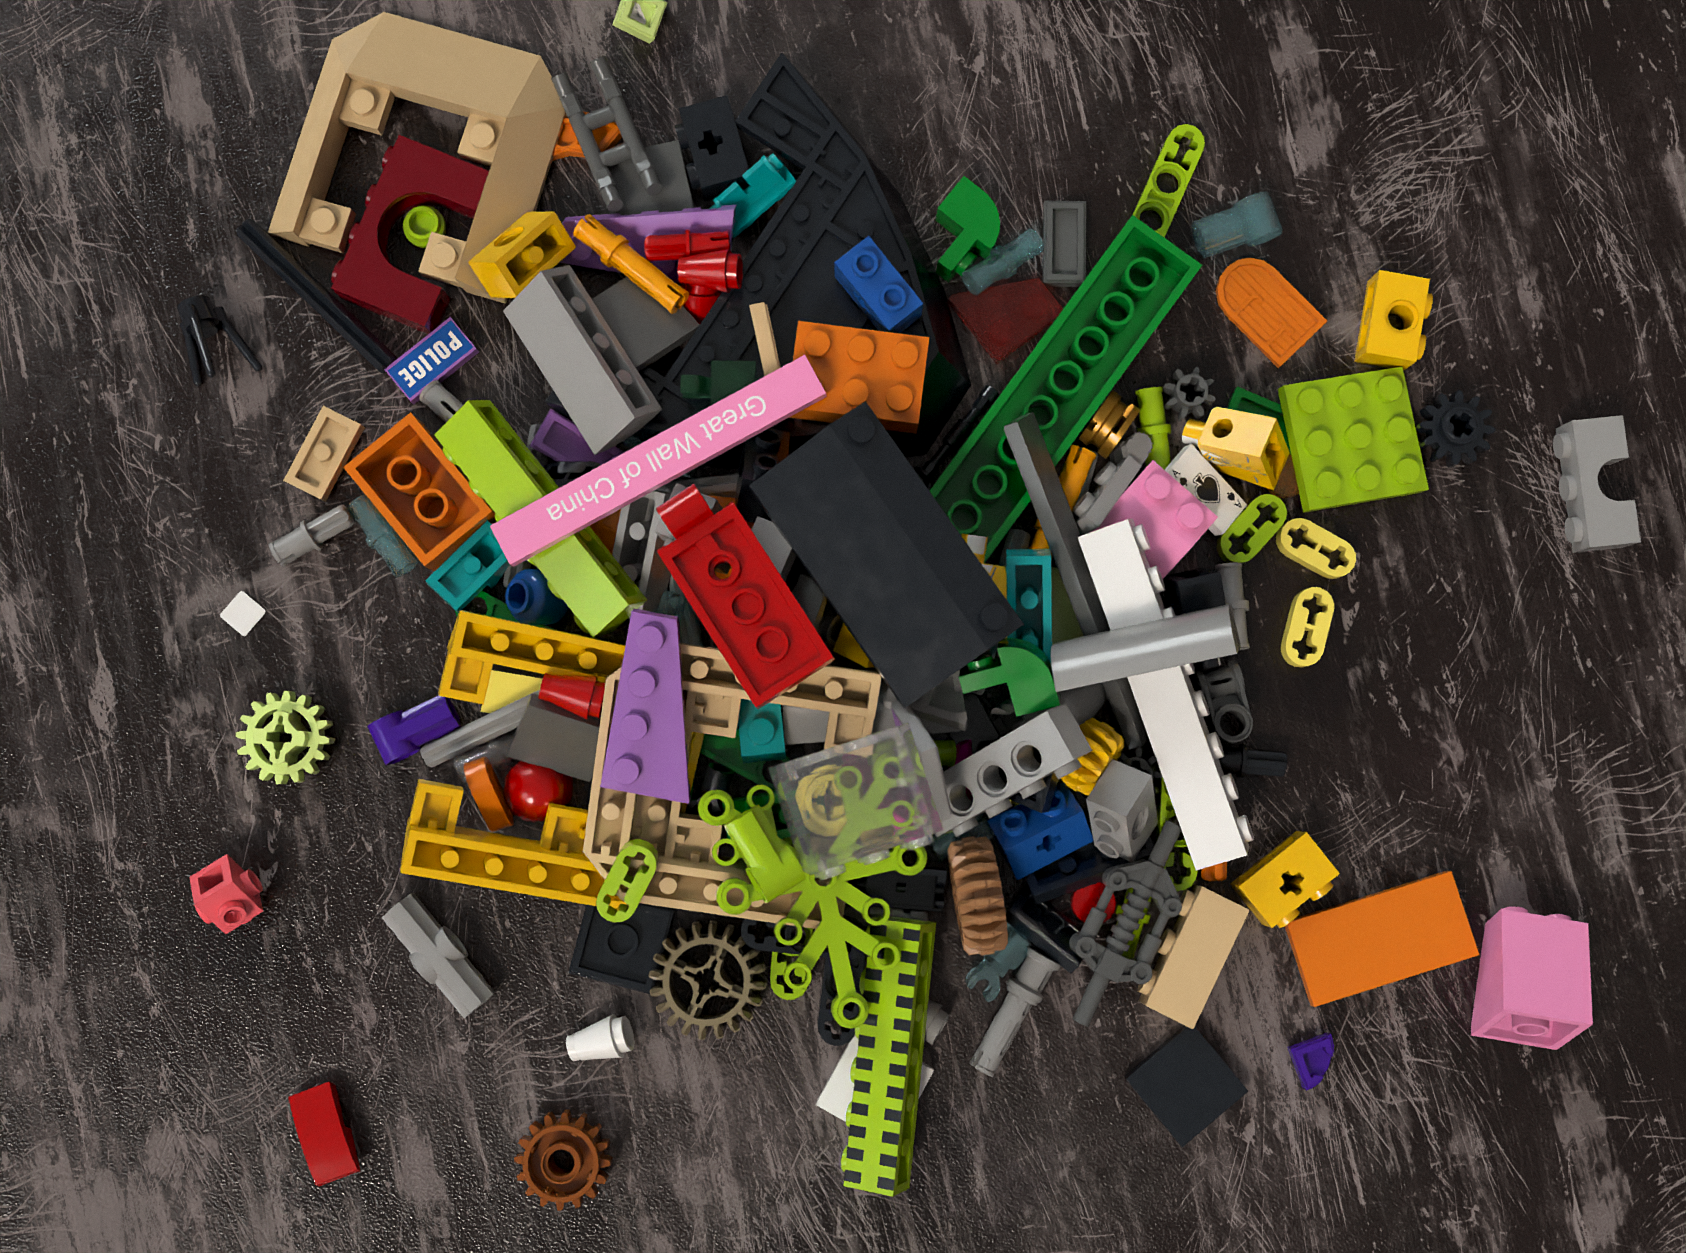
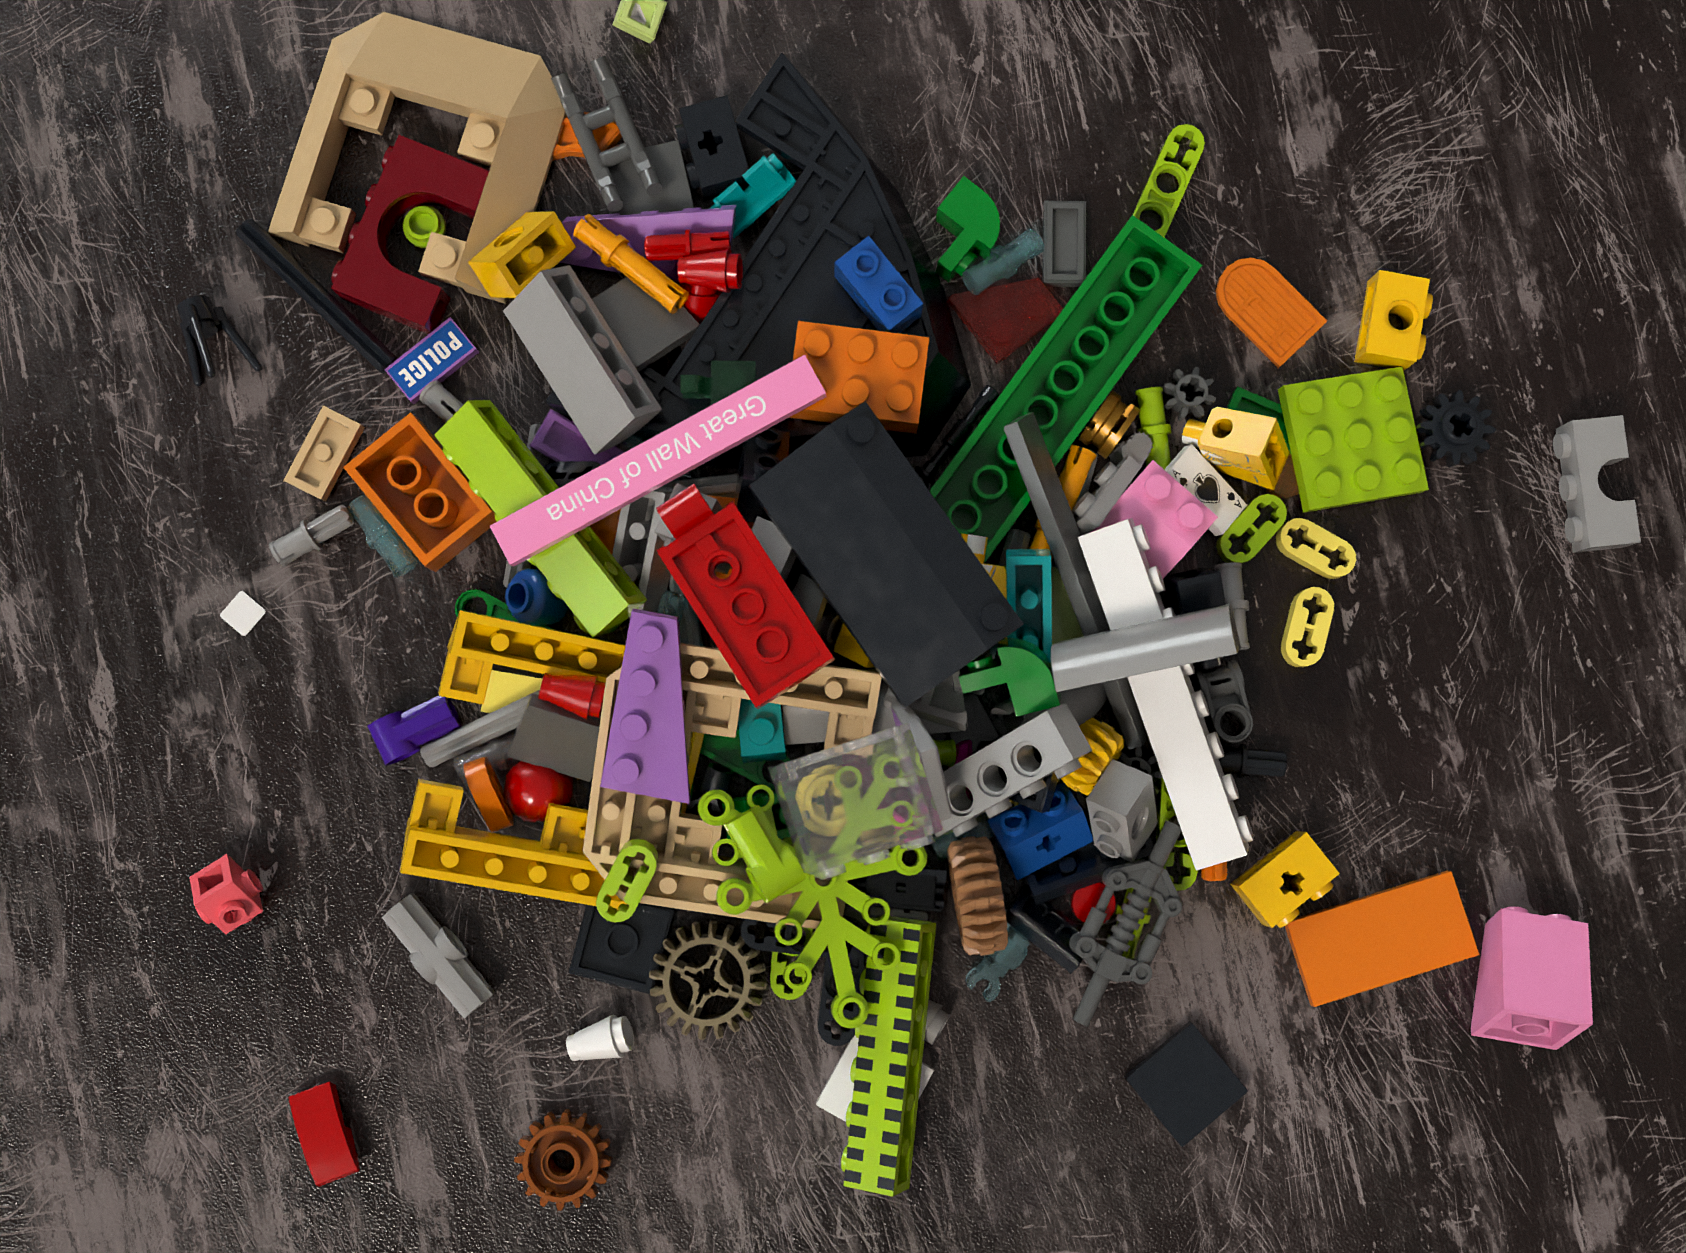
yellowish green gear [236,691,335,784] -> none
teal slope [425,520,510,613] -> none
tan tile [749,302,781,376] -> none
light grey pin [969,946,1061,1077] -> none
tan brick [1138,884,1250,1029] -> none
clear light blue piece [1191,191,1283,258] -> none
dark purple tile [1287,1032,1334,1091] -> none

